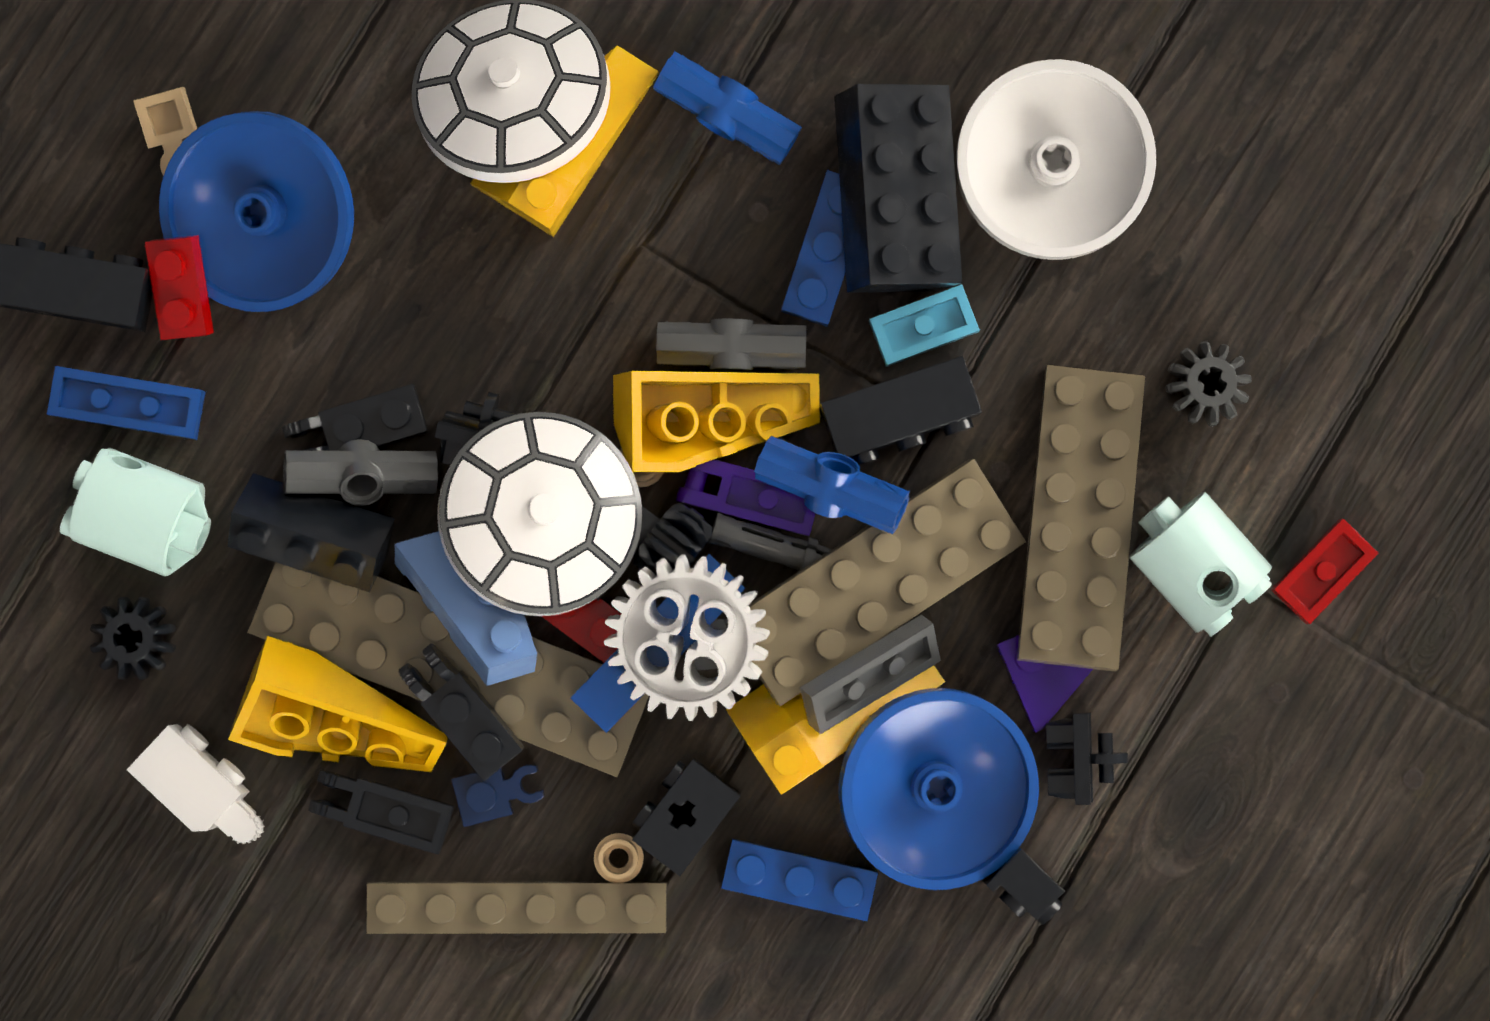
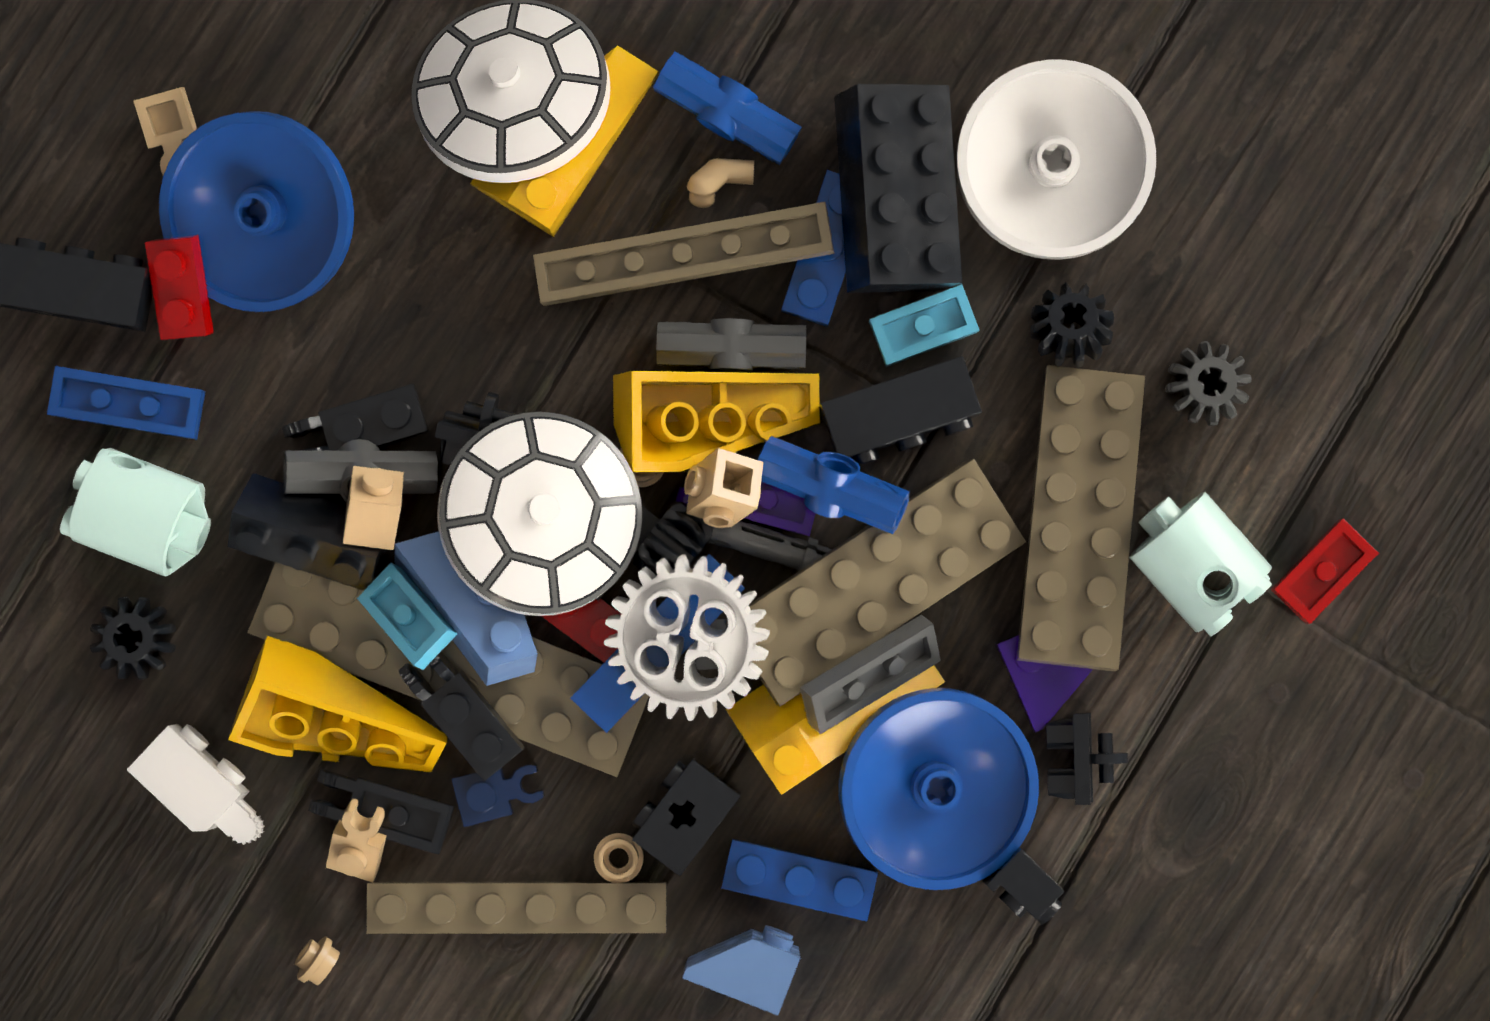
none -> tan plate [295,936,340,985]
none -> tan plate [326,799,387,883]
none -> tan brick [343,466,404,550]
none -> medium azure plate [357,563,458,670]
none -> dark tan plate [533,202,835,306]
none -> medium blue slope [682,925,800,1015]
none -> tan brick [684,448,763,528]
none -> tan arm [687,158,754,208]
none -> black gear [1030,282,1115,369]

